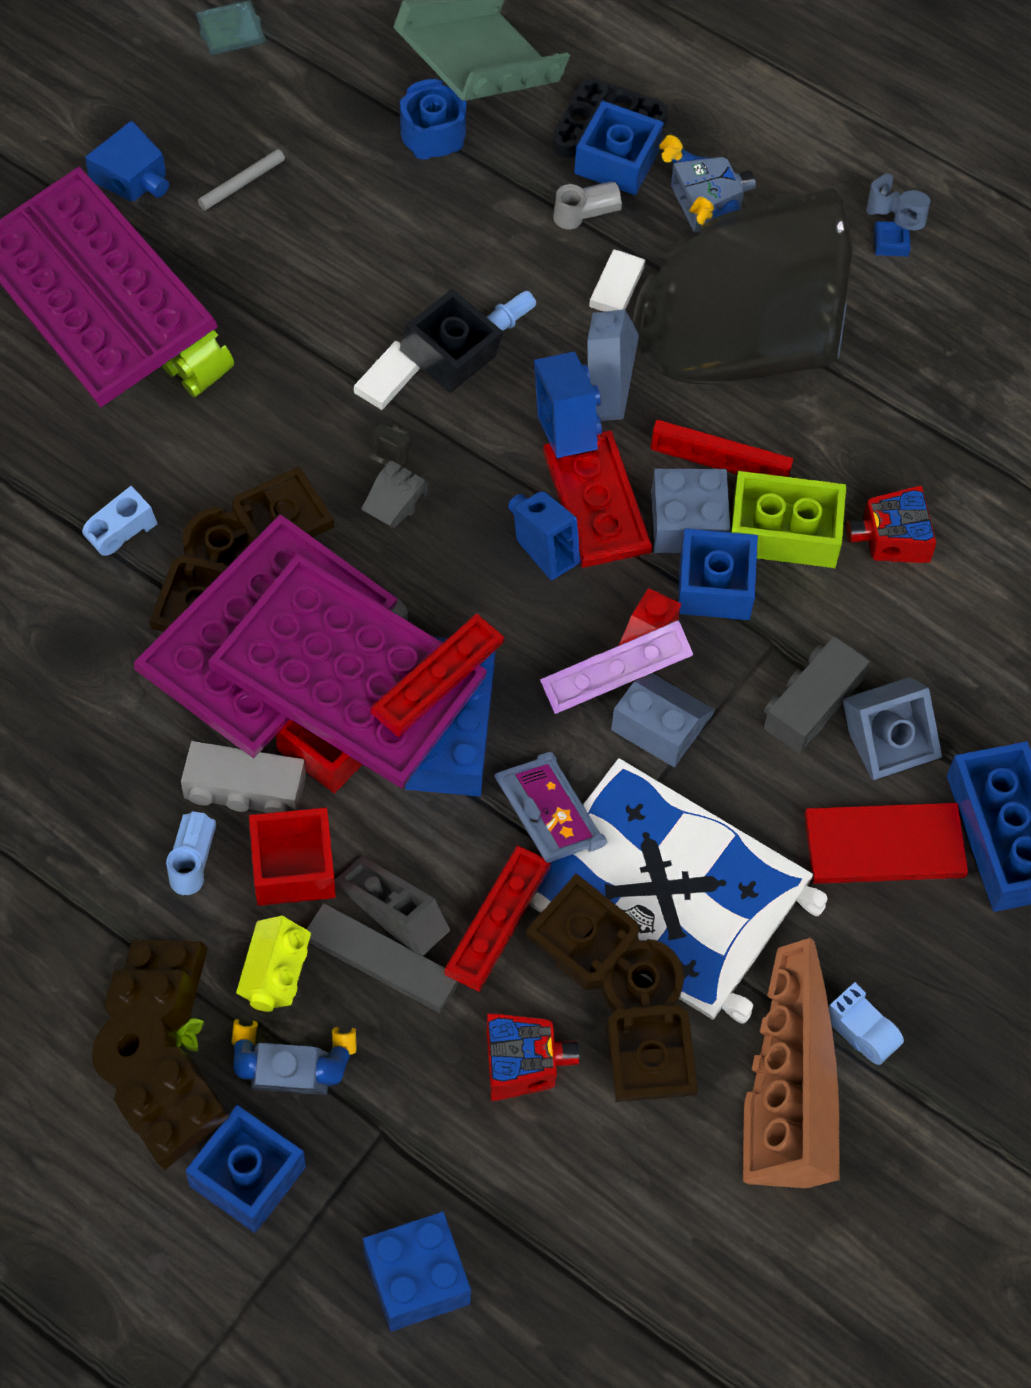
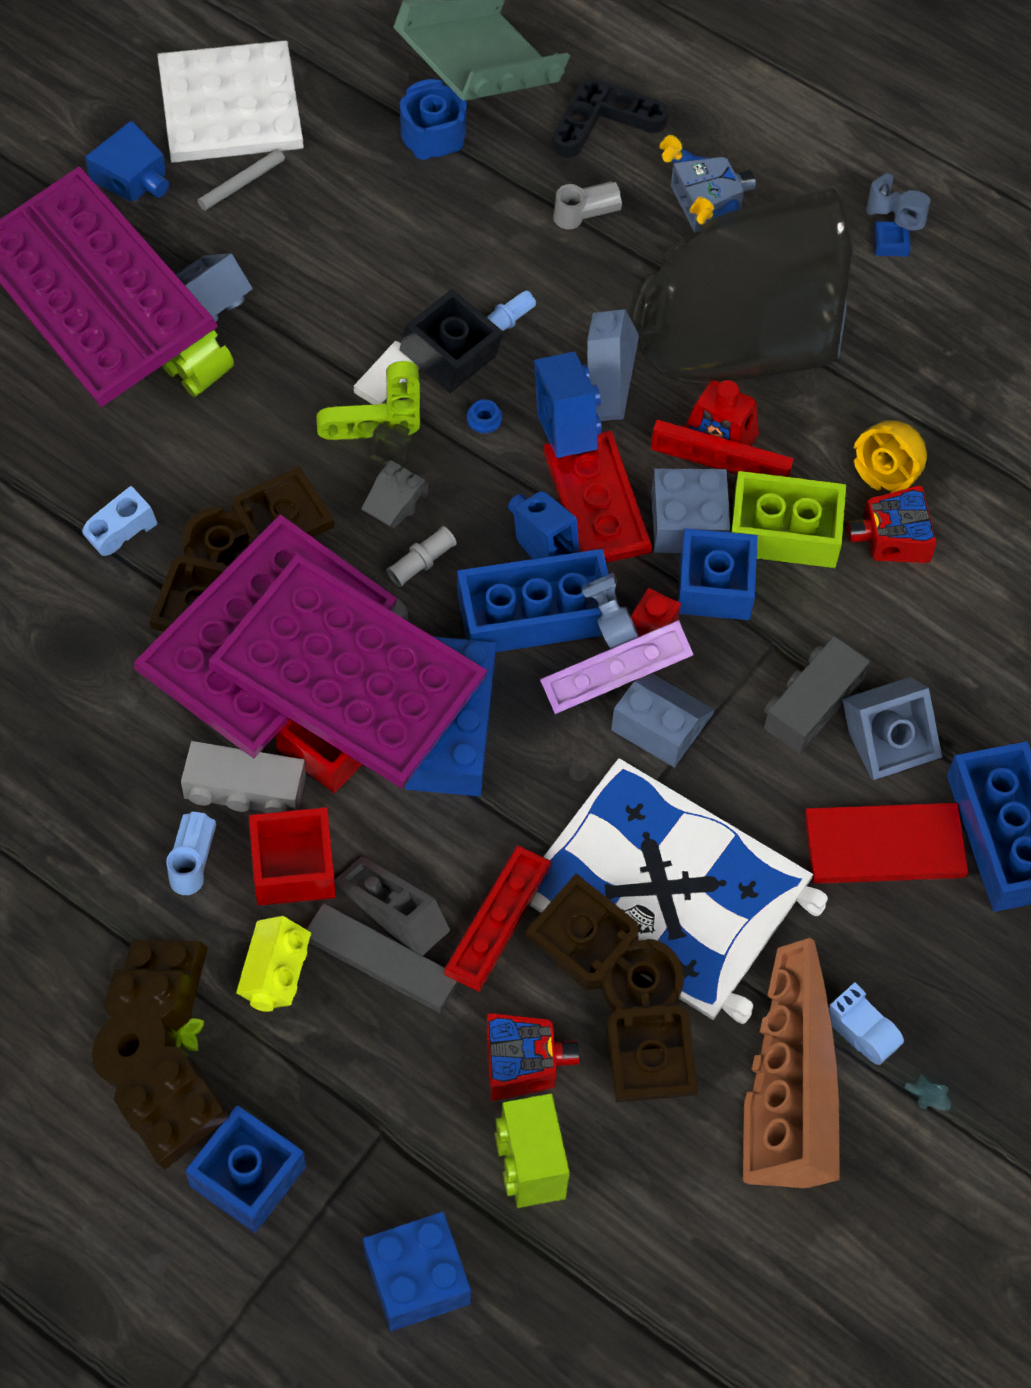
clear light blue piece [196,0,265,55] -> none
torso [231,1019,357,1095] -> none
red tile [371,613,505,738] -> none
door [494,752,607,863] -> none
blue brick [574,101,664,196] -> none
white tile [590,249,645,312] -> none
none -> white plate [158,41,303,162]
none -> sand blue slope [176,253,253,322]
none -> lime beam [316,361,420,440]
none -> light grey pin [386,526,457,587]
none -> blue brick [457,549,609,652]
none -> blue plate [467,399,502,434]
none -> lime brick [495,1094,569,1208]
none -> sand blue leg [582,573,639,649]
none -> red torso [685,380,759,446]
none -> yellow cylinder [854,420,927,493]
none -> clear light blue plant [904,1074,952,1111]

